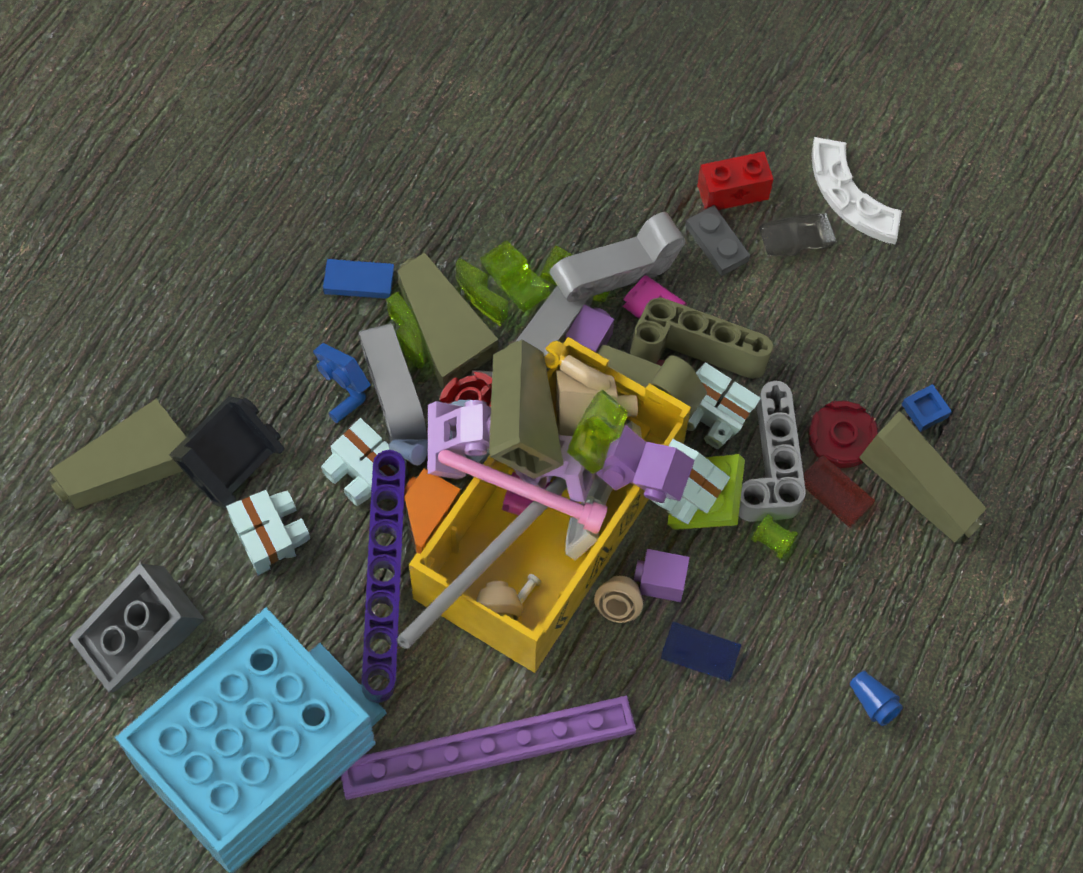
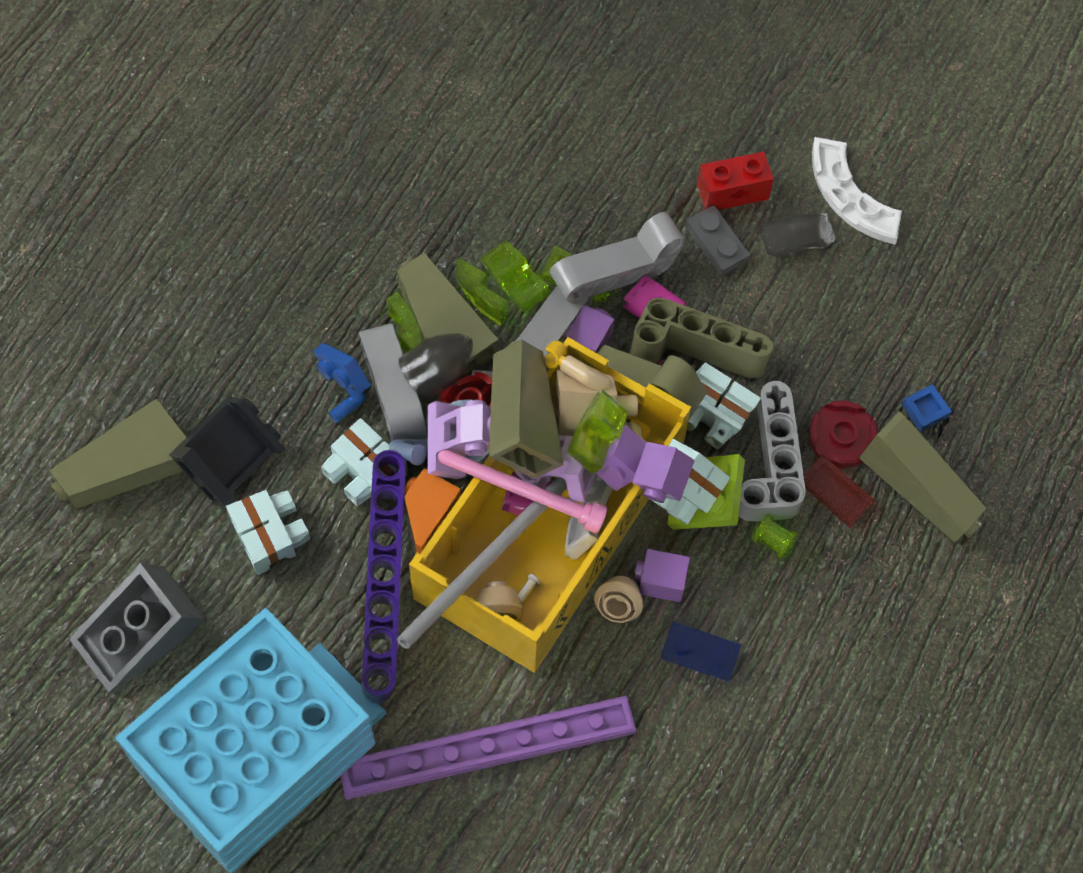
blue tile [323,259,394,299] -> none
blue cone [849,671,903,726] -> none
none -> clear smoke helmet [398,333,473,401]

